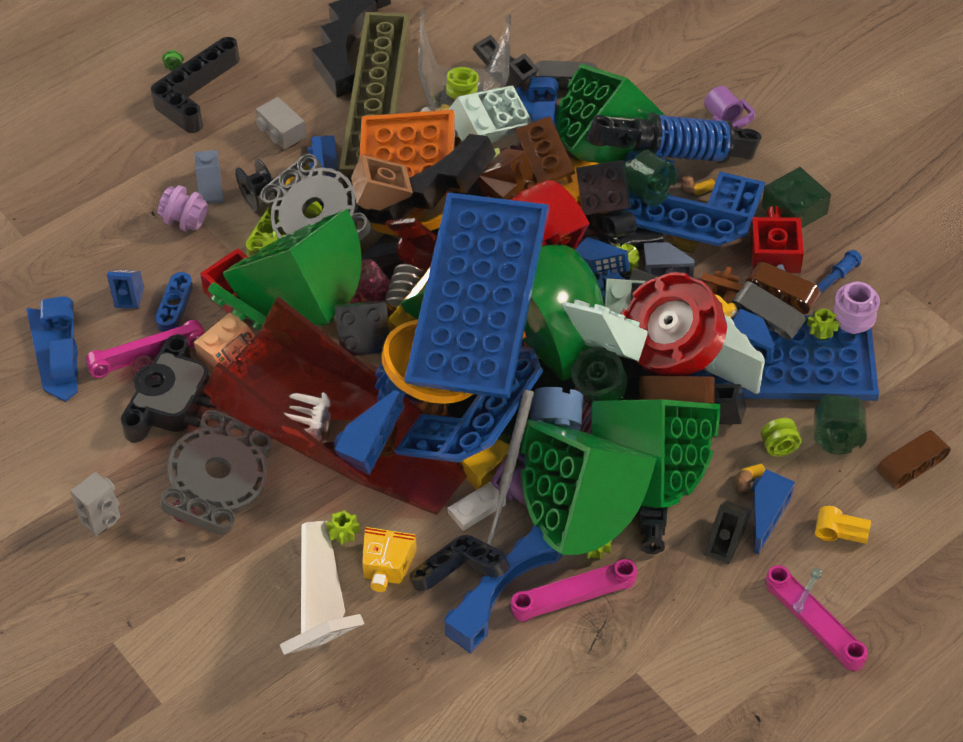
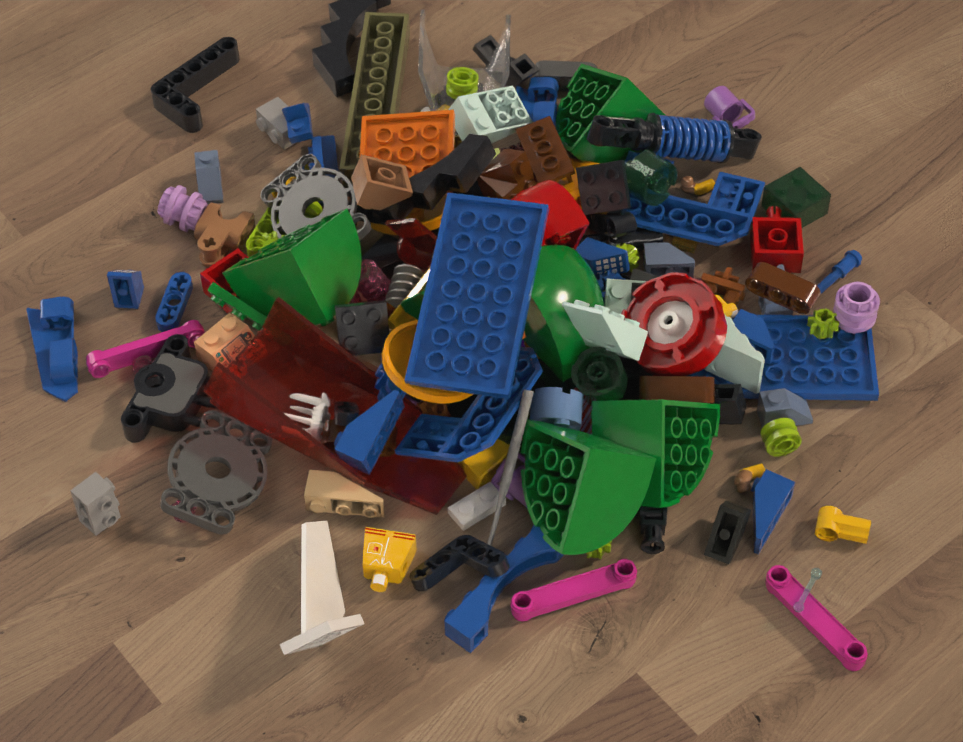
bright green plate [162,50,184,71] -> none
black piece [235,159,278,211] -> none
lime gear [326,510,360,545] -> none
dark grey beam [732,281,806,340] -> none
clear green brick [814,395,867,454] -> none
reddish brown beam [876,430,951,489] -> none
none -> medium nougat piece [194,203,255,267]
none -> blue slope [282,103,313,144]
none -> tan slope [304,470,385,518]
none -> black beam [334,401,359,426]
none -> sand blue slope [757,388,813,428]

